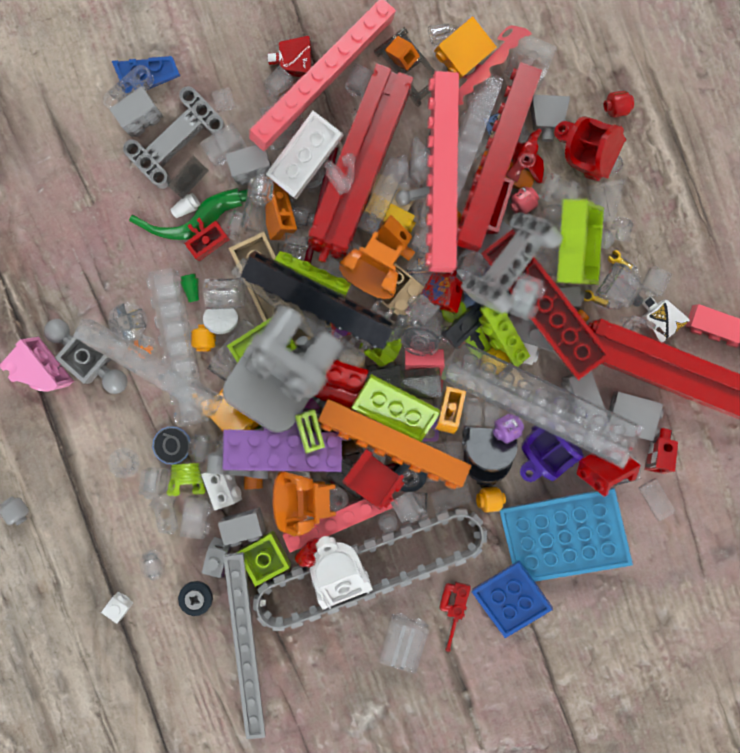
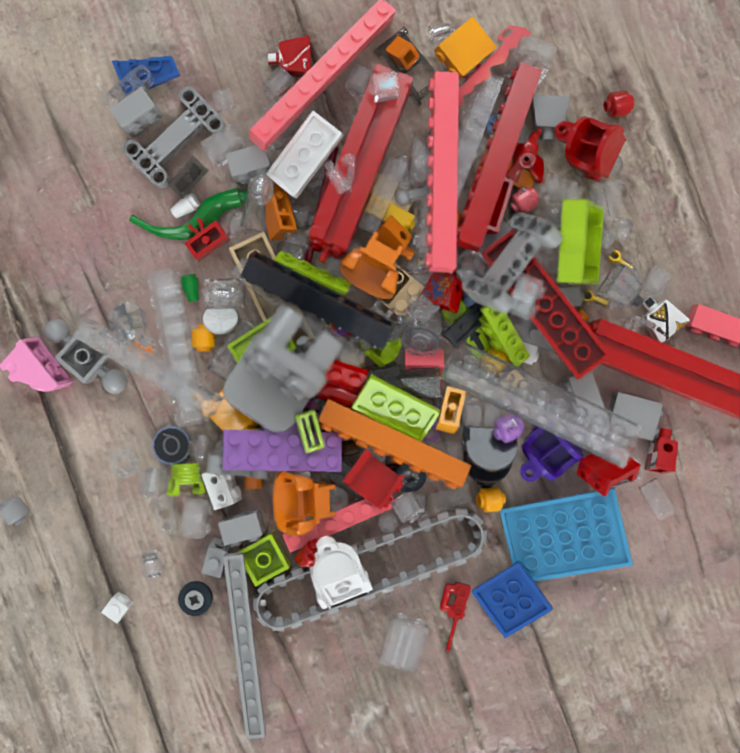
none -> clear brick [368,71,400,102]

